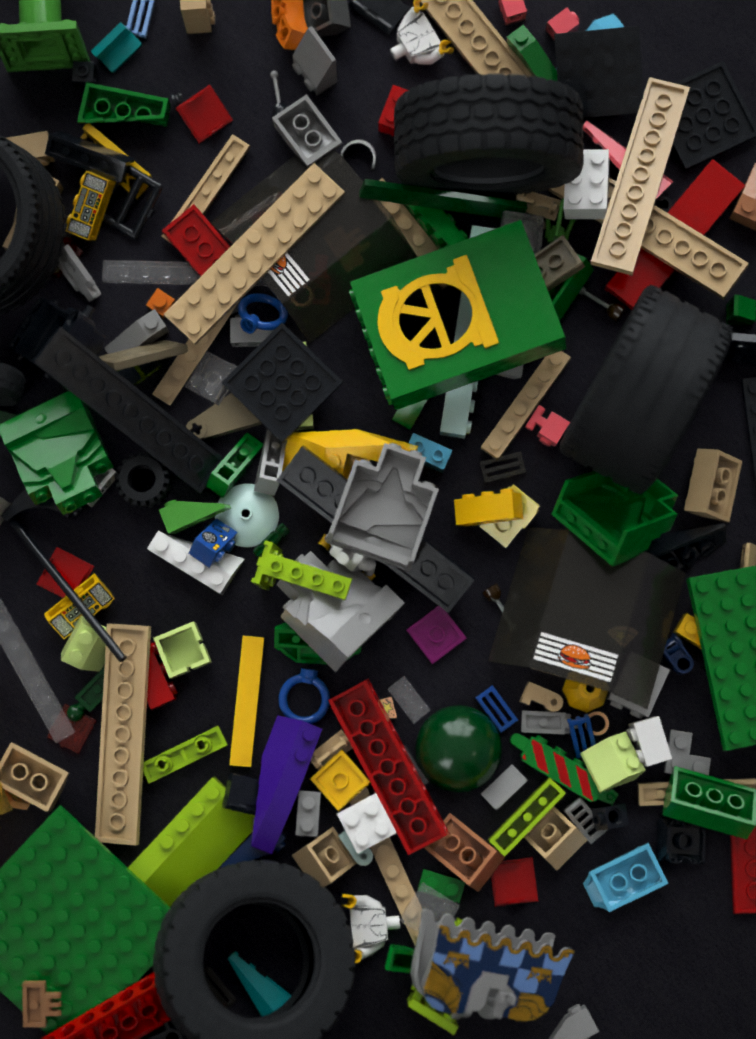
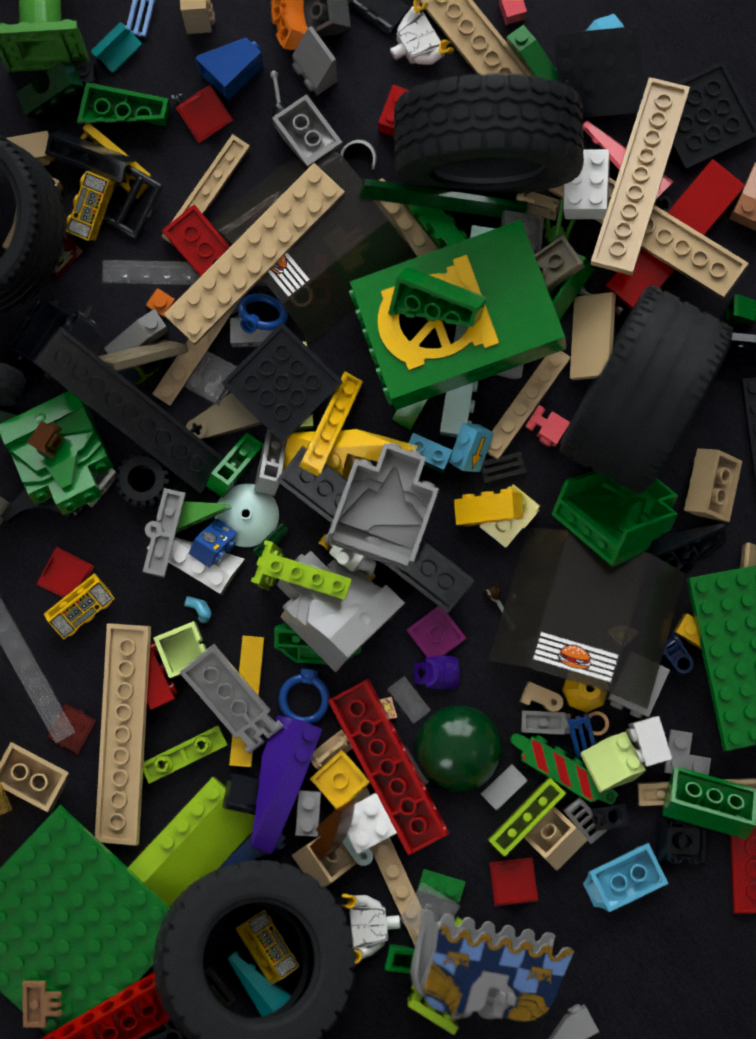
light nougat tile [1,789,30,810] -> none
black piece [10,519,127,662] -> none
light grey hinge [58,244,101,302] -> none
yellowish green slope [61,616,107,672] -> none
dark green plate [67,667,104,722] -> none
nougat slope [424,813,505,892] -> none
blue tile [475,685,518,733] -> none
coral brick [546,8,580,41] -> none
none -> dark green arch [16,61,83,118]
none -> reddish brown window [27,421,65,460]
none -> light grey hinge [143,488,186,578]
none -> light grey hinge [180,644,284,754]
none -> medium azure arm [185,596,211,623]
none -> blue slope [195,38,264,101]
none -> brick [235,910,299,985]
none -> yellow tile [299,371,363,477]
none -> reddish brown slope [309,800,355,861]
none -> green wedge [388,266,487,327]
none -> dark purple piece [414,655,460,689]
none -> medium azure brick [449,423,494,472]
none -> tan tile [570,292,616,380]

